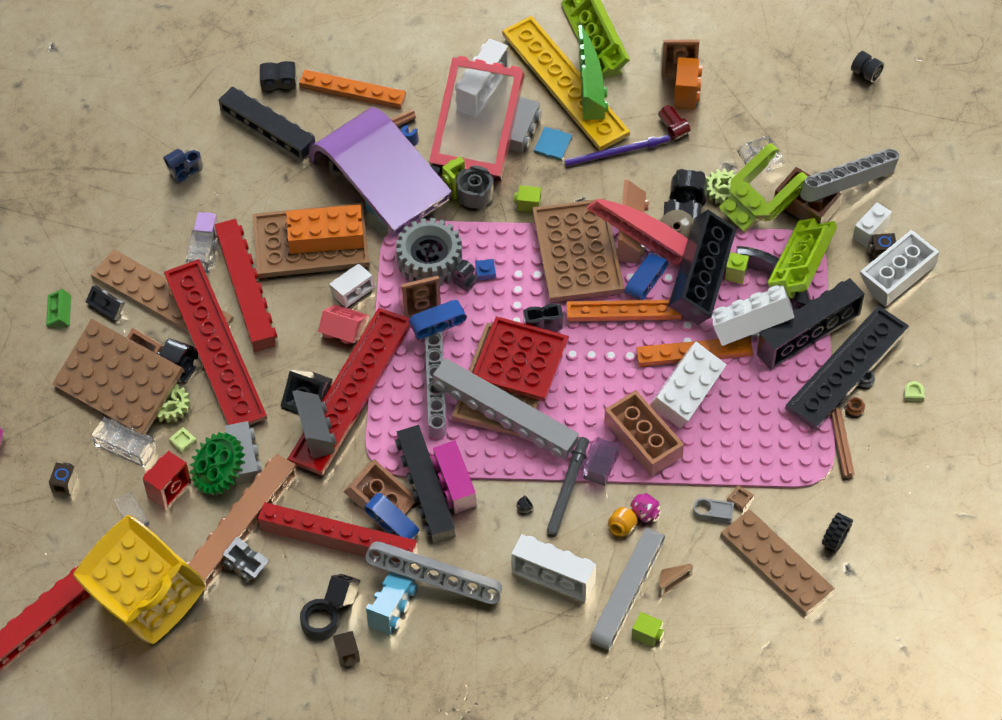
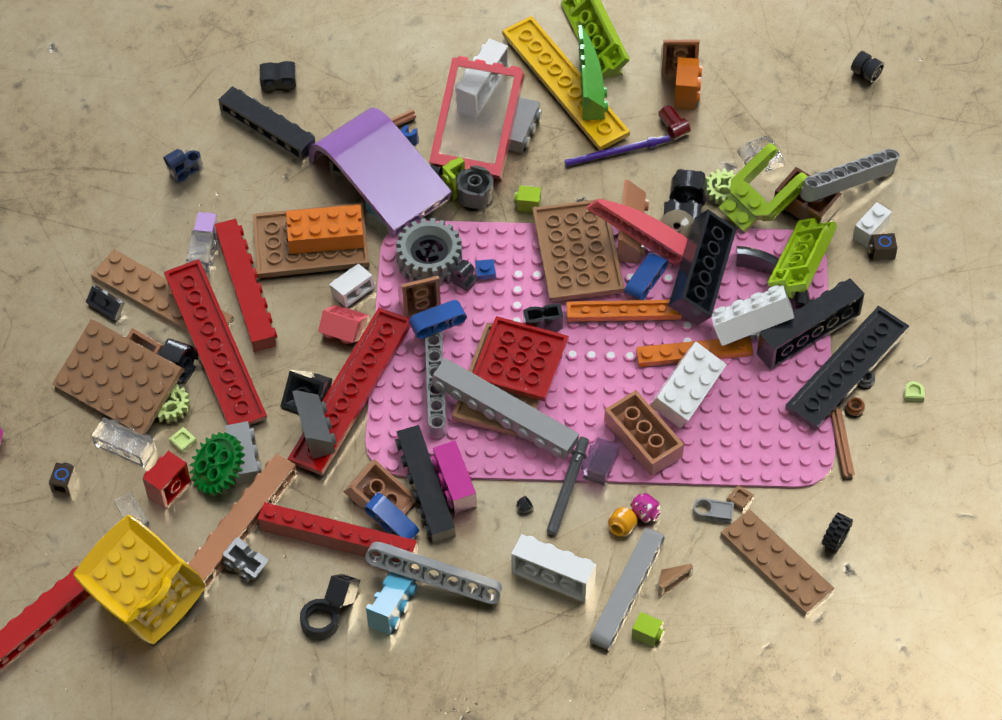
bright green slope [46,289,71,327] -> none
orange plate [299,69,406,109] -> none
dark brown brick [333,631,360,667] -> none
dark azure piece [534,127,573,160] -> none
lime brick [725,252,749,284] -> none
white slope [860,230,939,307] -> none

